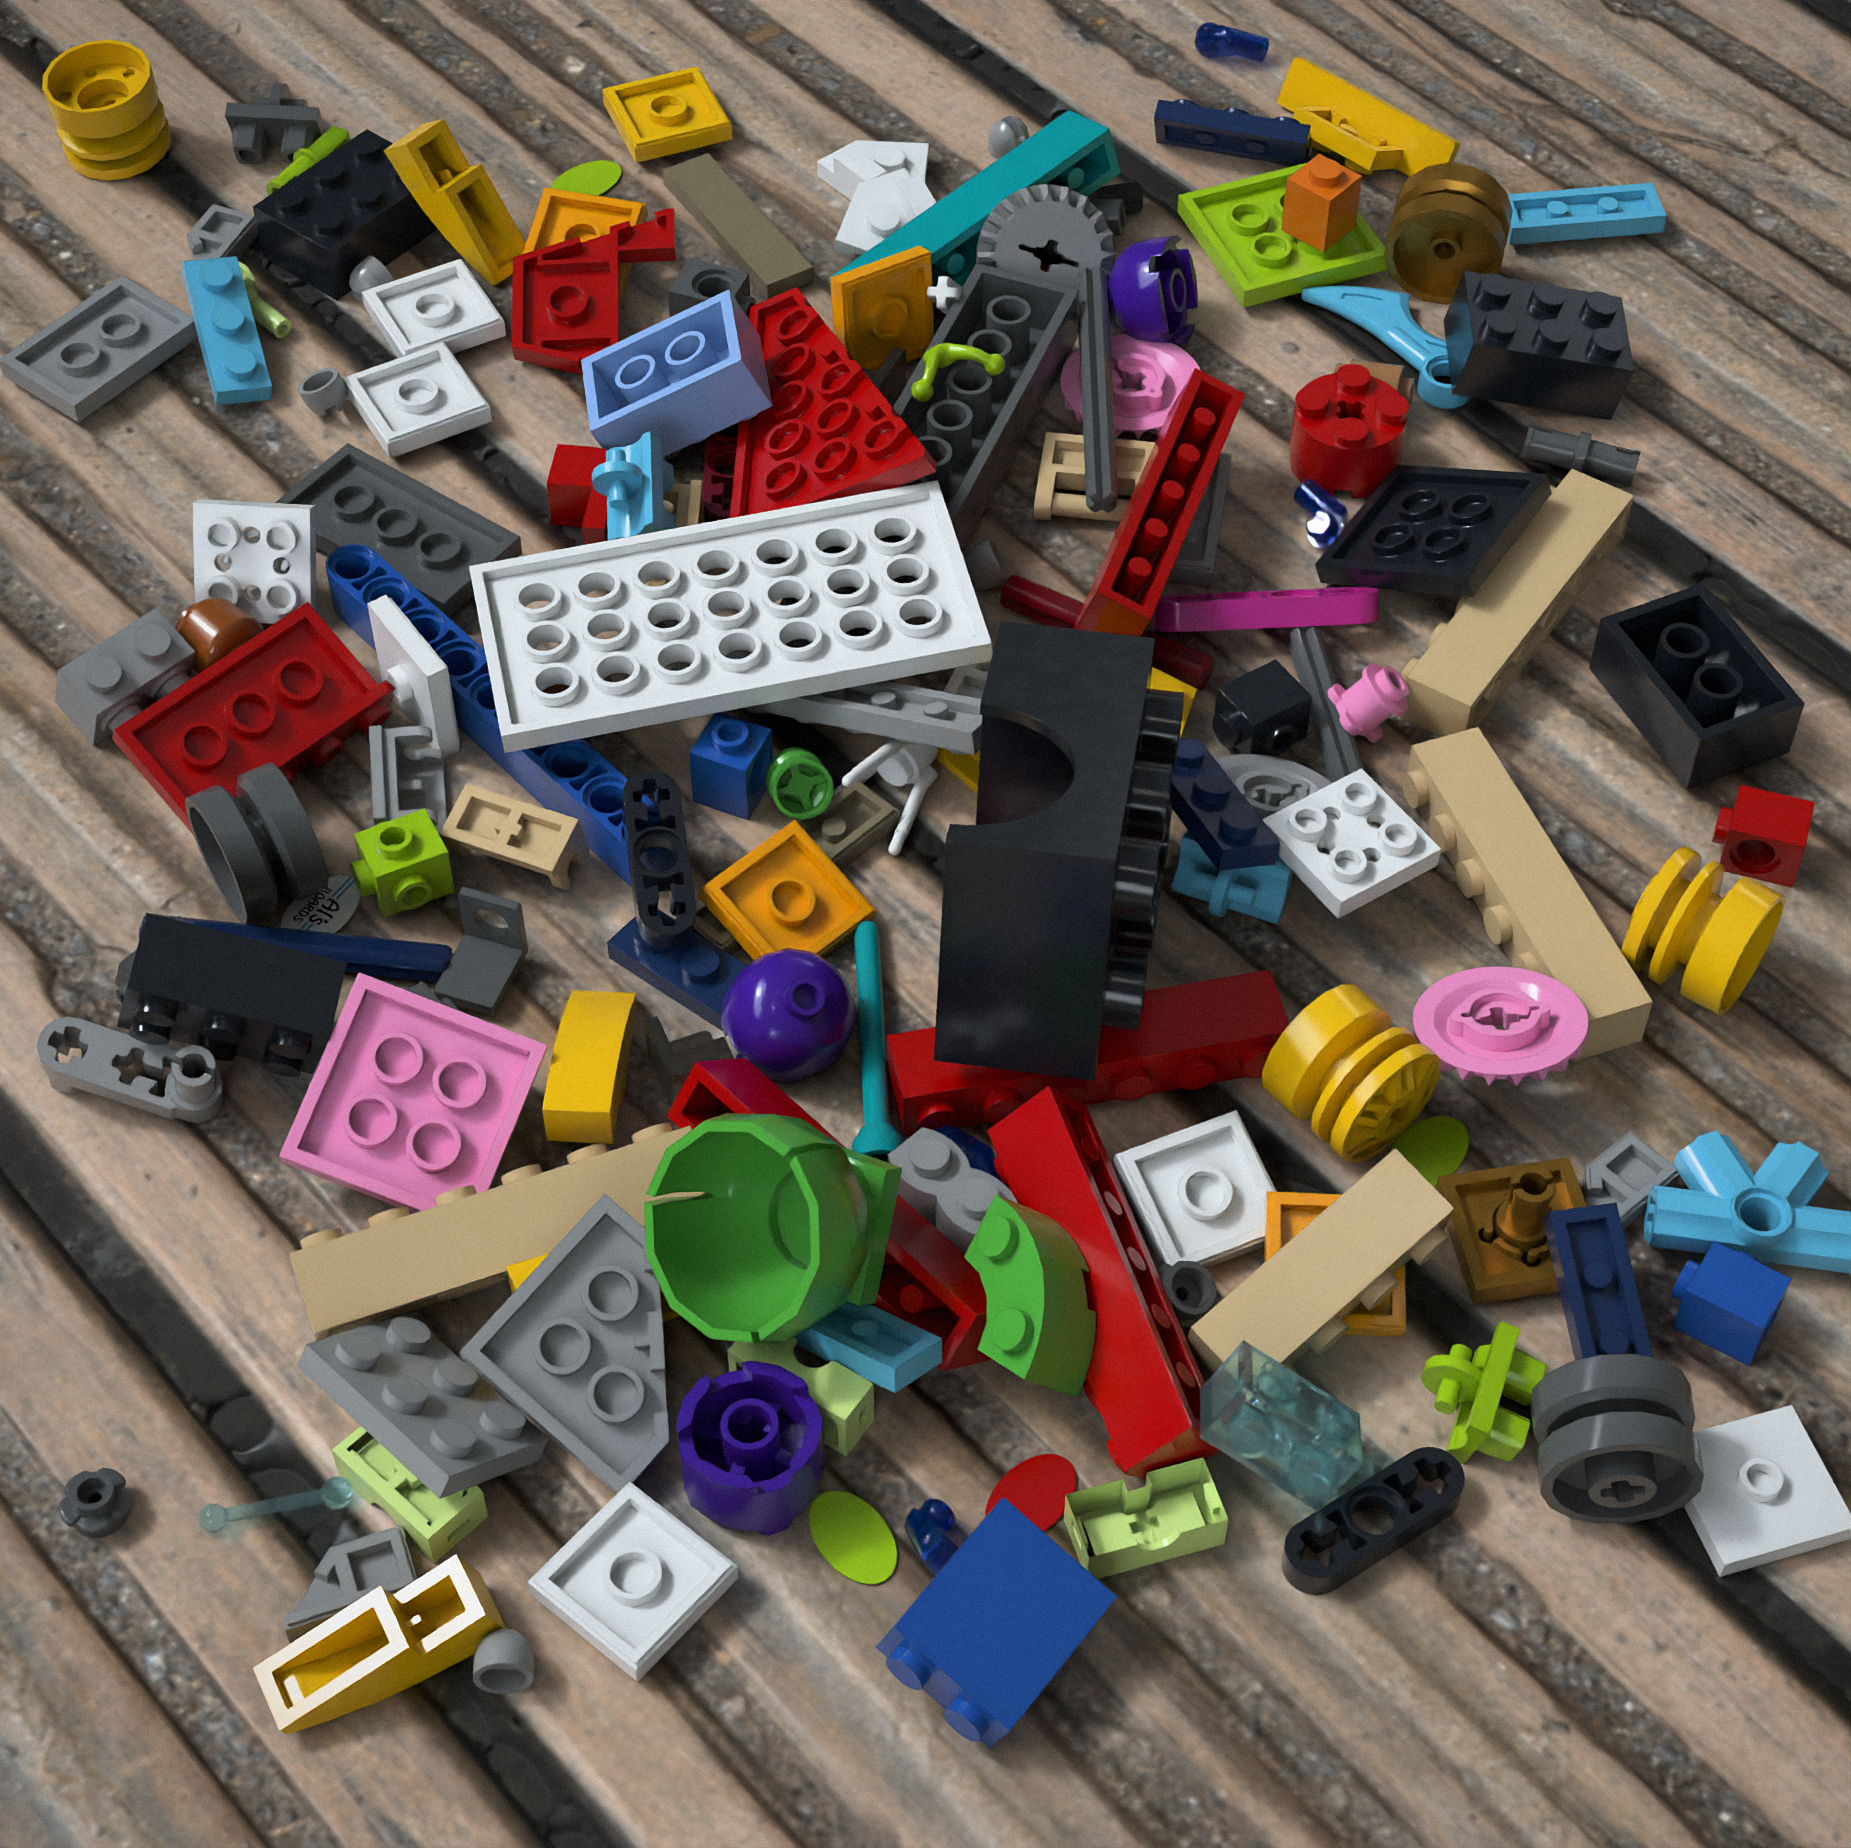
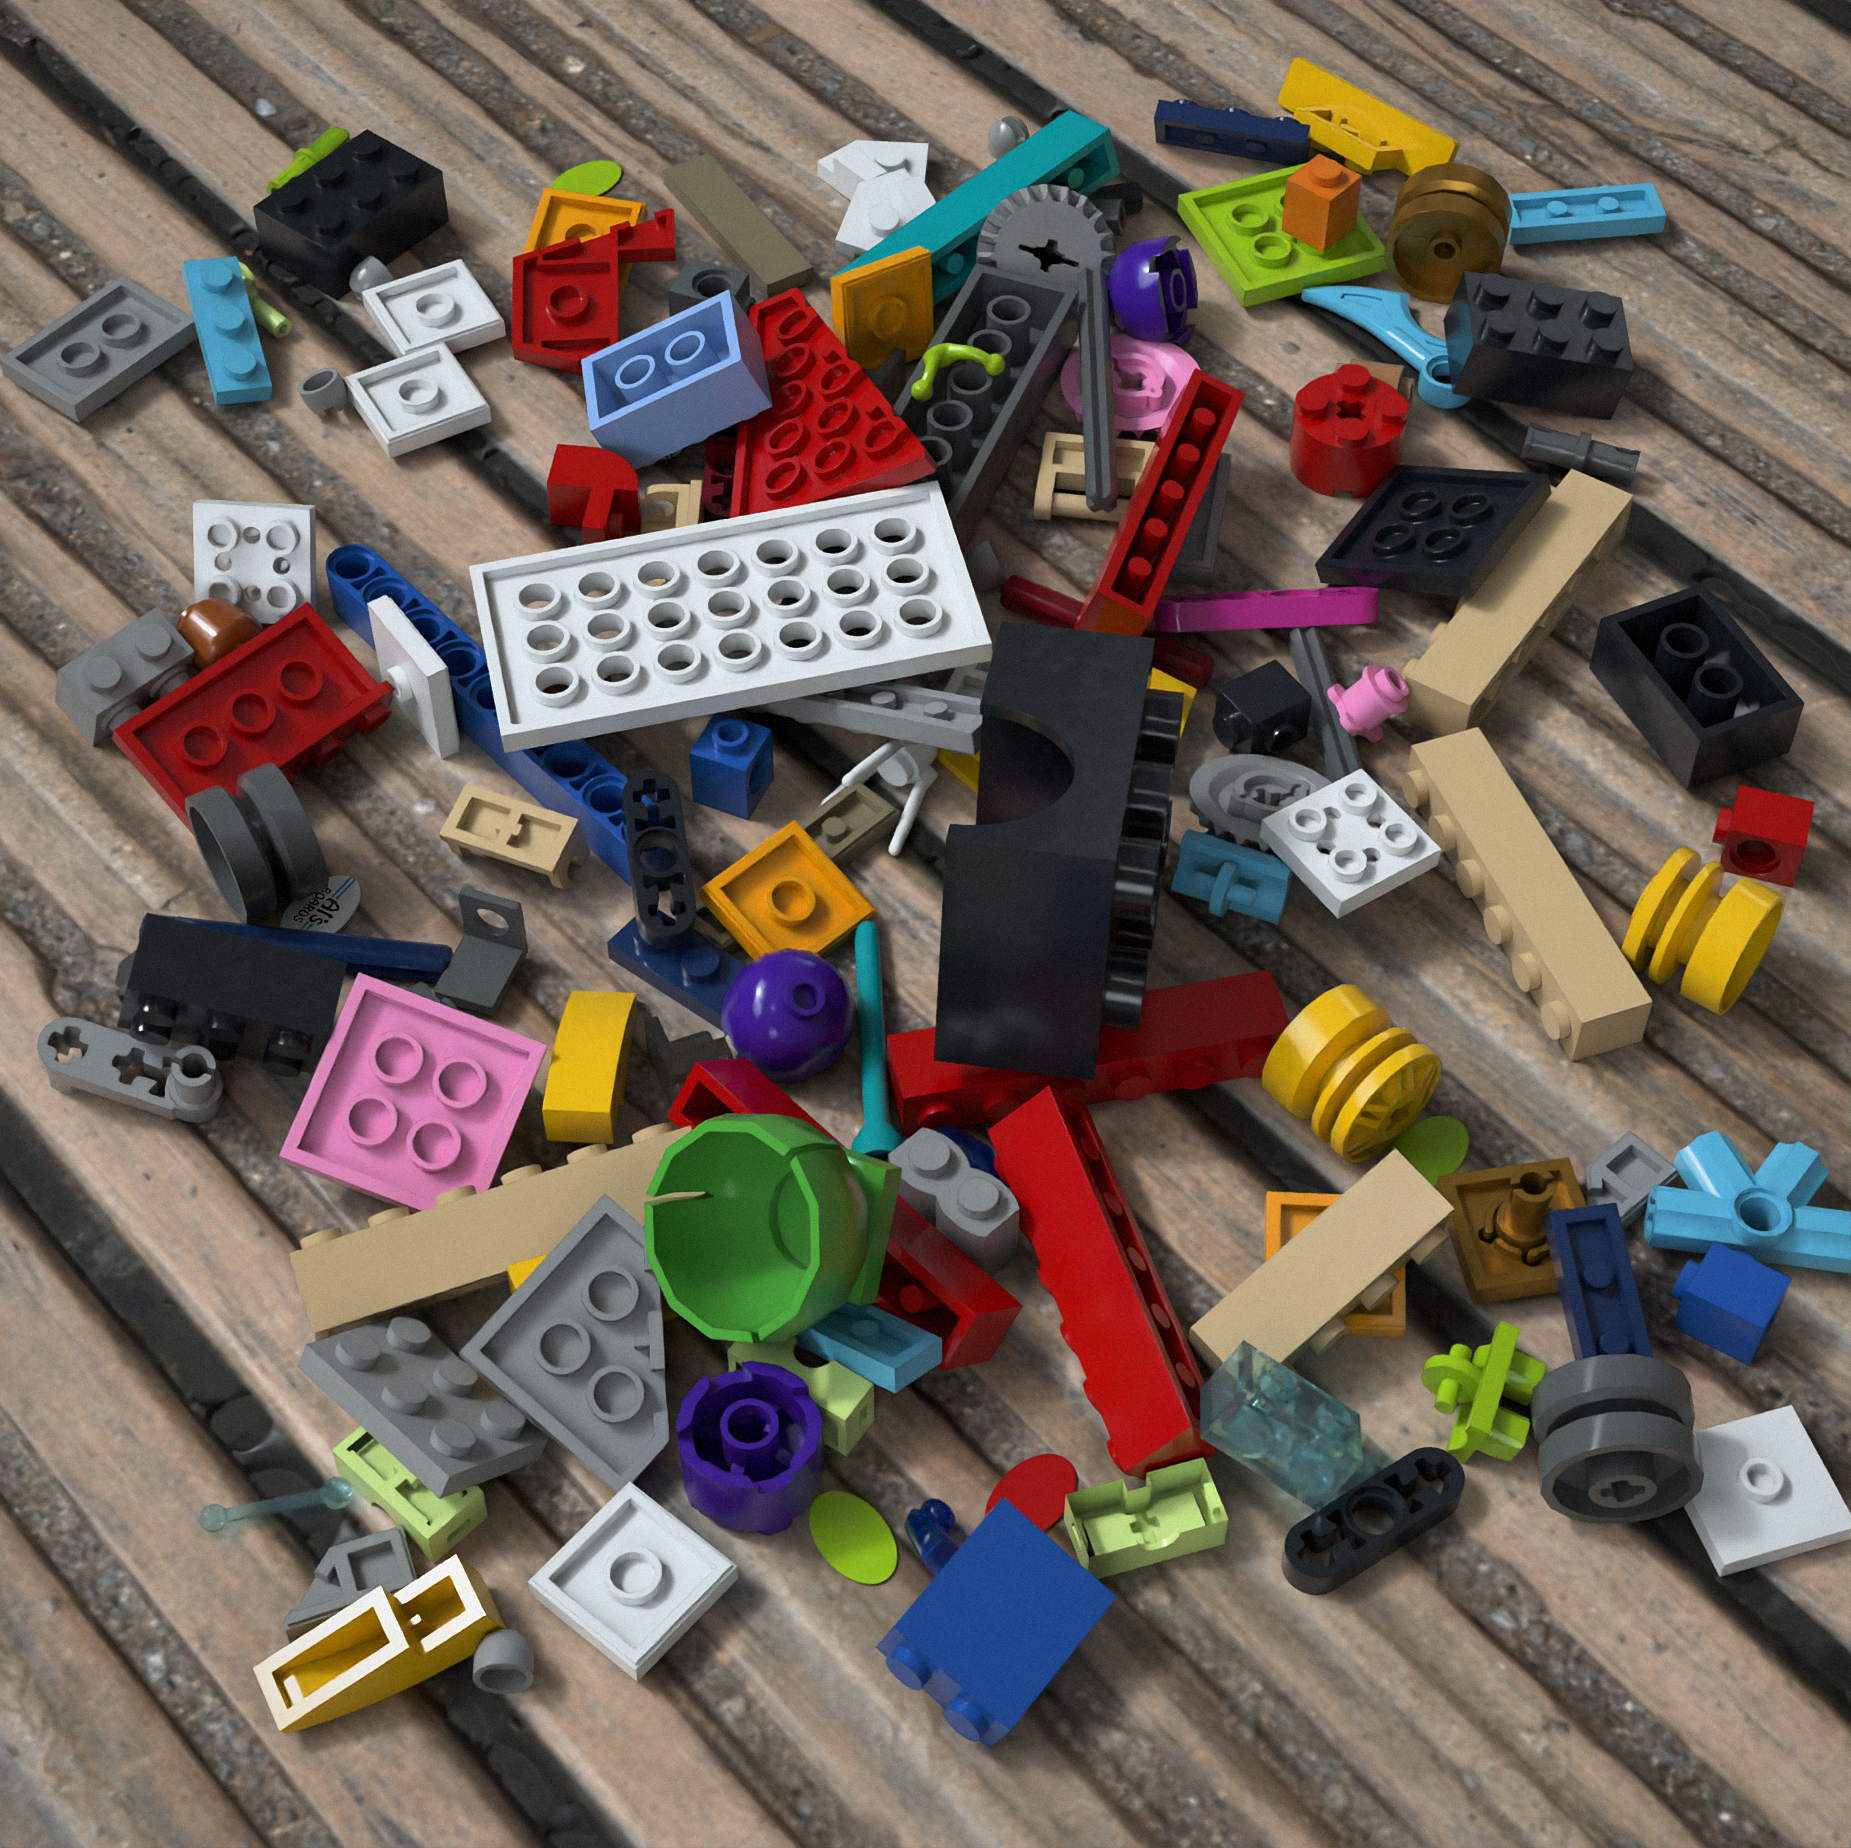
yellow wheel [42,39,171,181] -> none
dark grey plate [59,1468,132,1538] -> none
light grey tile [186,204,258,260] -> none
dark grey hips [225,83,326,165] -> none
dark grey plate [275,443,522,618] -> none
lime brick [350,808,455,918] -> none
light grey hinge [369,725,450,852] -> none
yellow slope [383,119,526,286] -> none
medium azure hips [592,431,675,540] -> none
yellow plate [602,67,733,163] -> none
bright green wheel [764,747,834,820] -> none
white axle [927,276,962,315] -> none
bright green brick [964,1194,1096,1398] -> none
white plate [1112,1110,1276,1269] -> none
dark grey plate [1156,1261,1216,1328] -> none
dark blue plate [1169,738,1280,871] -> none
clear blue arm [1194,22,1269,62] -> none
clear blue arm [1294,479,1348,548] -> none
bright pink gear [1412,967,1589,1086] -> none

